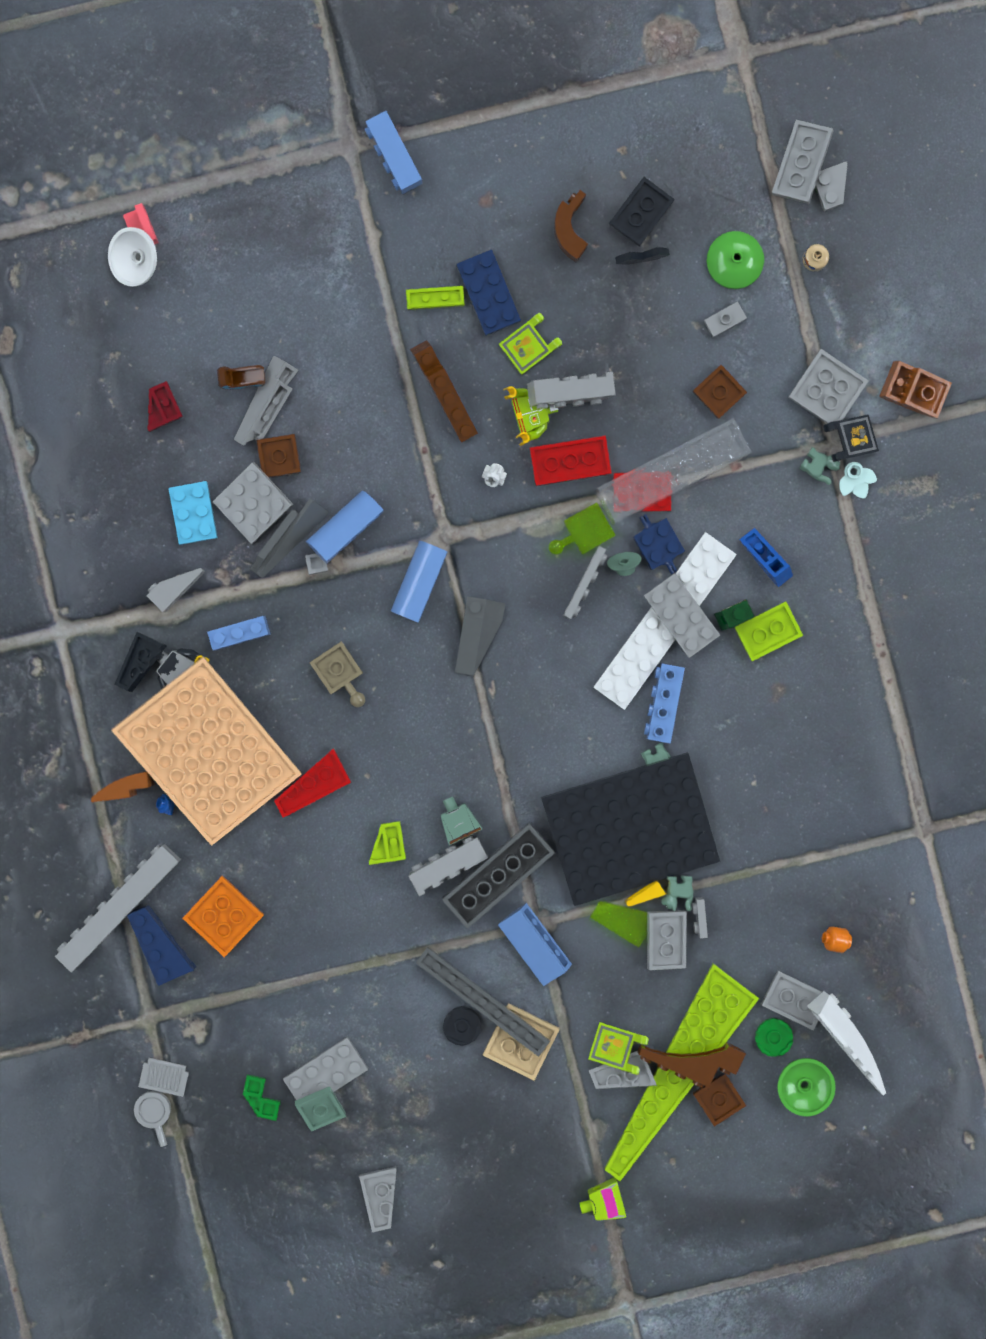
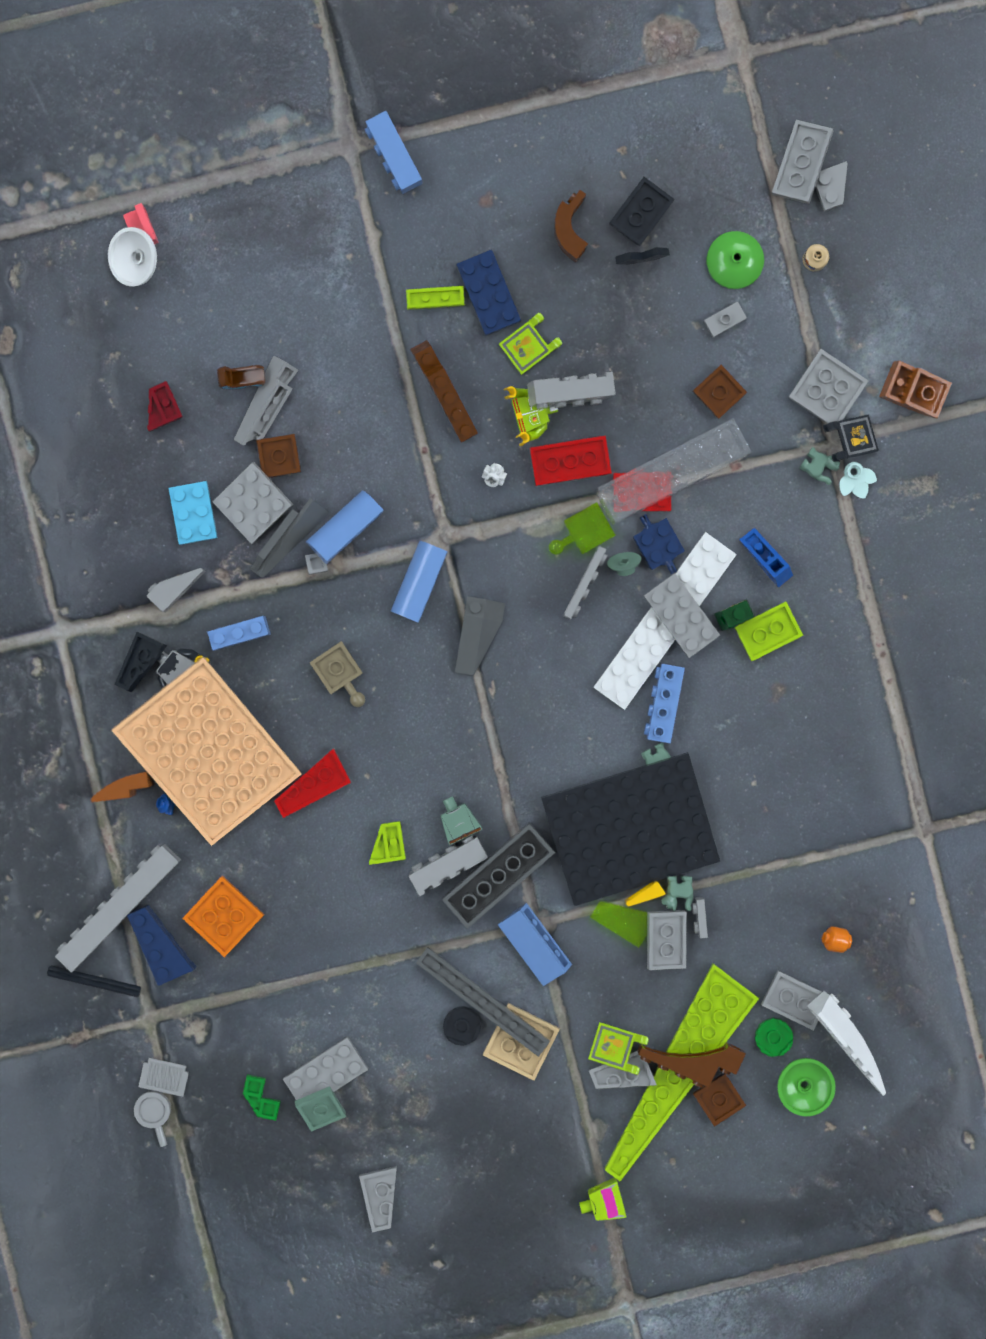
none -> black axle [47,965,141,997]

